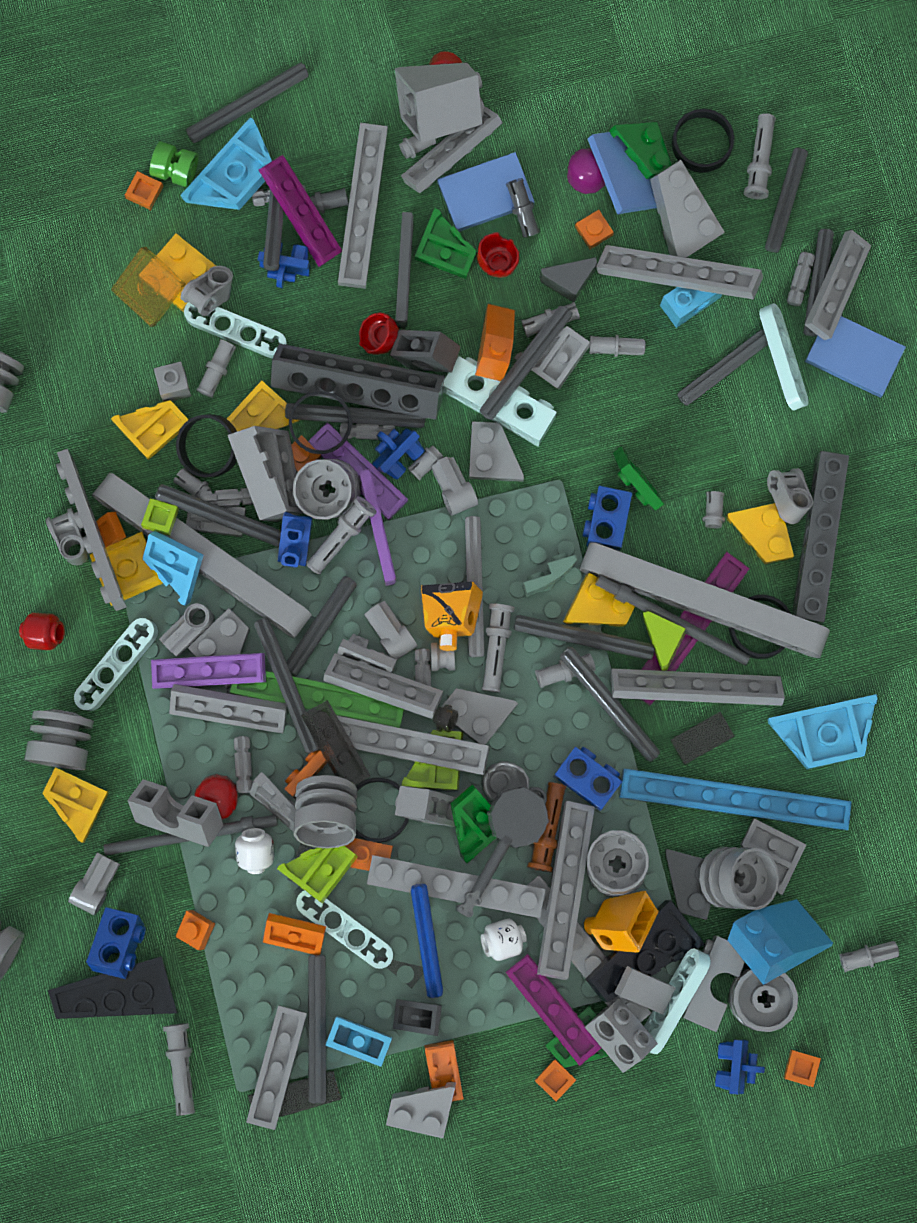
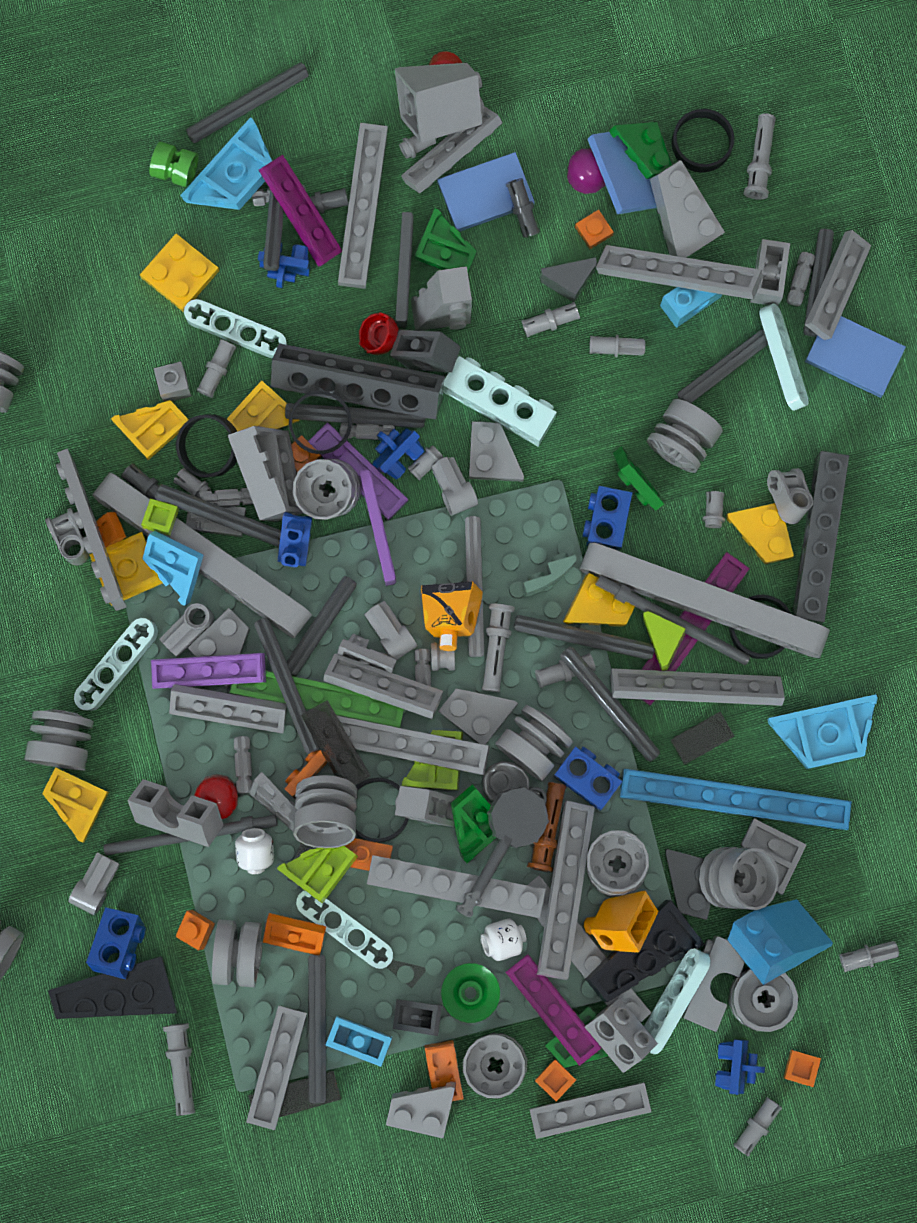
red head [19,613,65,650] -> none
clear yellow tile [111,246,186,327] -> none
orange plate [125,171,163,210] -> none
light grey piece [181,266,233,316] -> none
light grey pin [306,496,376,574] -> none
blue axle [411,884,443,998] -> none
clear smoke plate [433,705,458,732] -> none
orange slope [475,304,515,381] -> none
red hair [477,232,519,278] -> none
dark grey axle [480,306,573,420] -> none
light grey wing [515,326,592,390] -> none
light grey tile [614,966,676,1014] -> none
dark grey axle [765,148,808,253] -> none
none -> dark grey pin [121,463,159,501]
none -> light grey wheel [212,919,262,987]
none -> light grey wedge [411,266,472,331]
none -> green dish [441,963,500,1023]
none -> light grey wheel [463,1033,527,1098]
none -> light grey wheel [495,705,573,781]
none -> light grey plate [529,1082,651,1139]
none -> light grey wheel [647,399,723,473]
none -> light grey pin [733,1097,782,1157]
none -> light grey brick [750,239,790,306]

